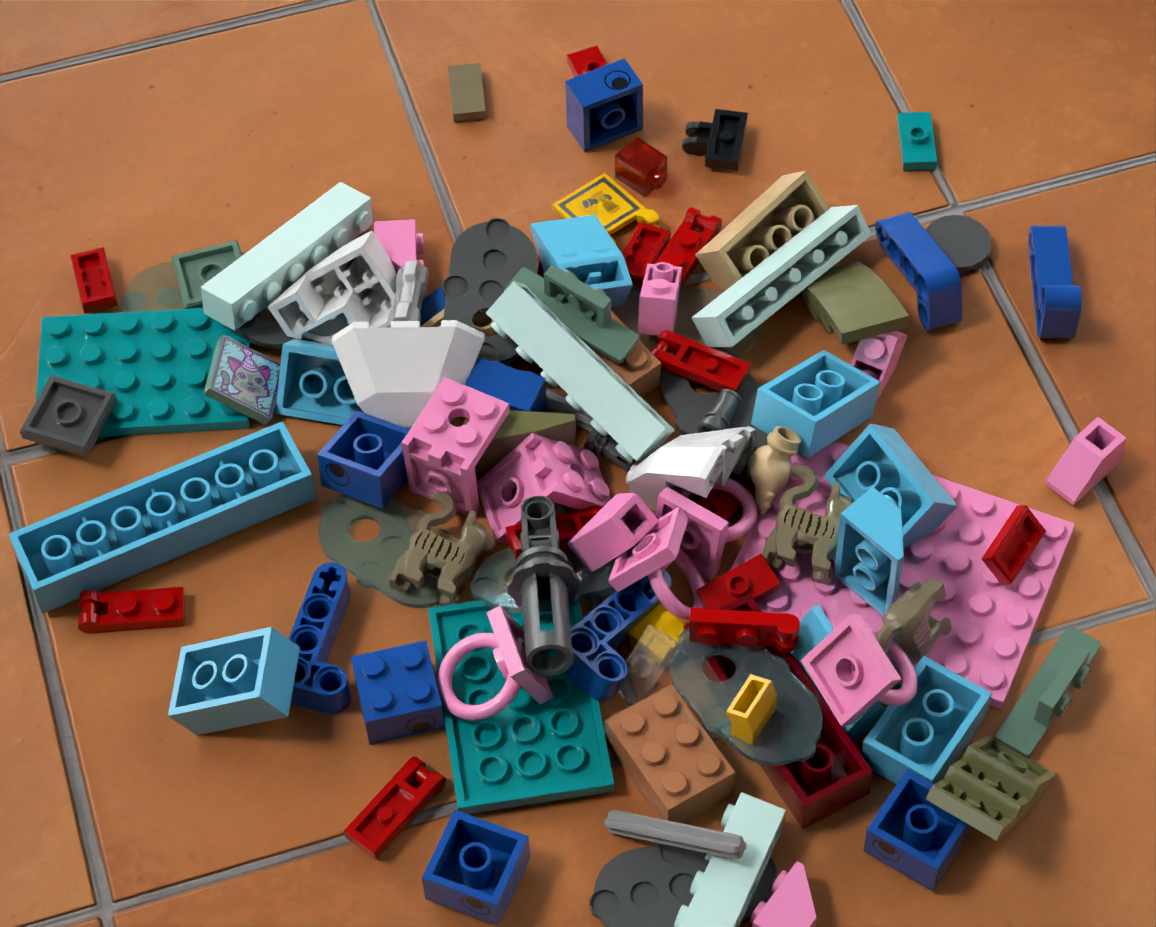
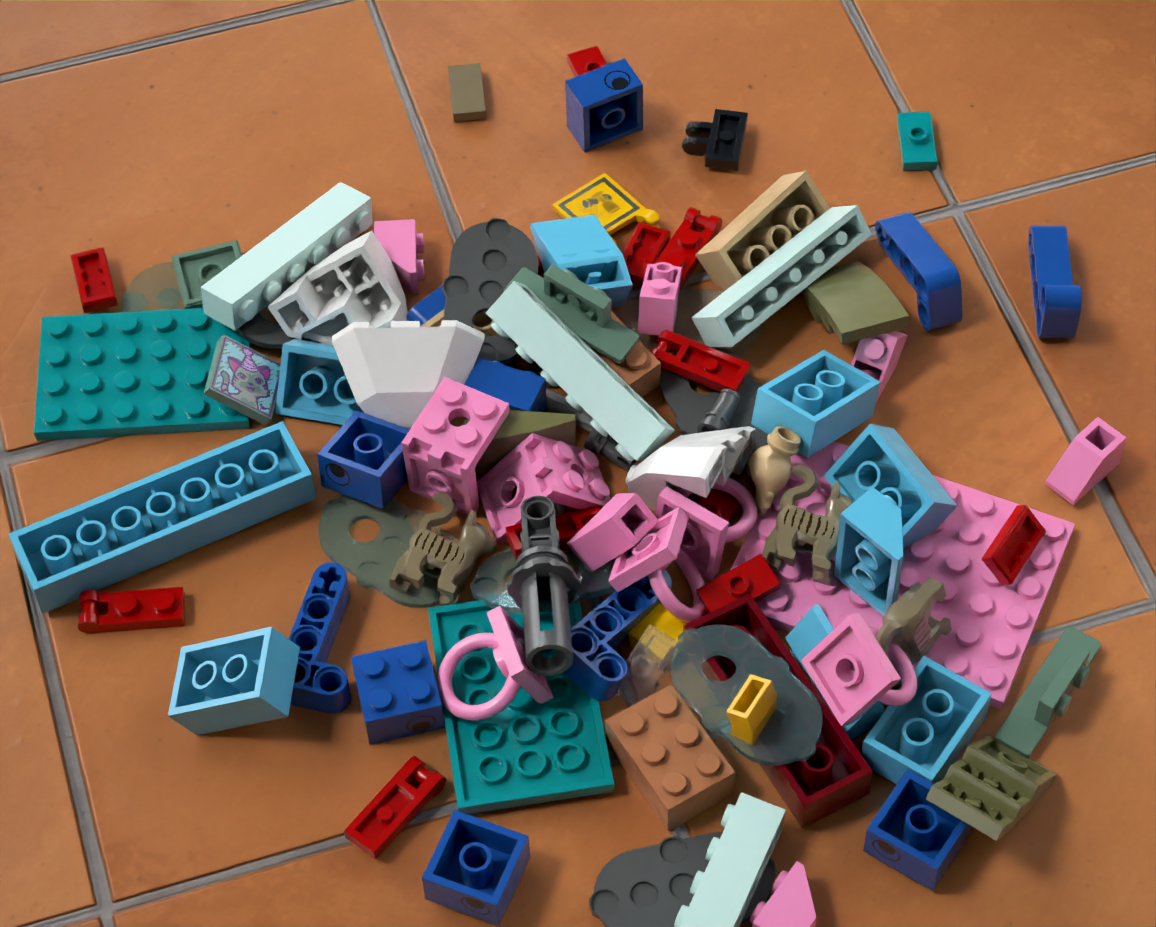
dark grey tile [20,375,118,457] -> none
light grey axle [387,261,429,328] -> none
light grey axle [605,810,747,859] -> none
clear red brick [615,137,668,197] -> none
red plate [689,608,800,654] -> none
dark grey tile [926,215,992,275] -> none

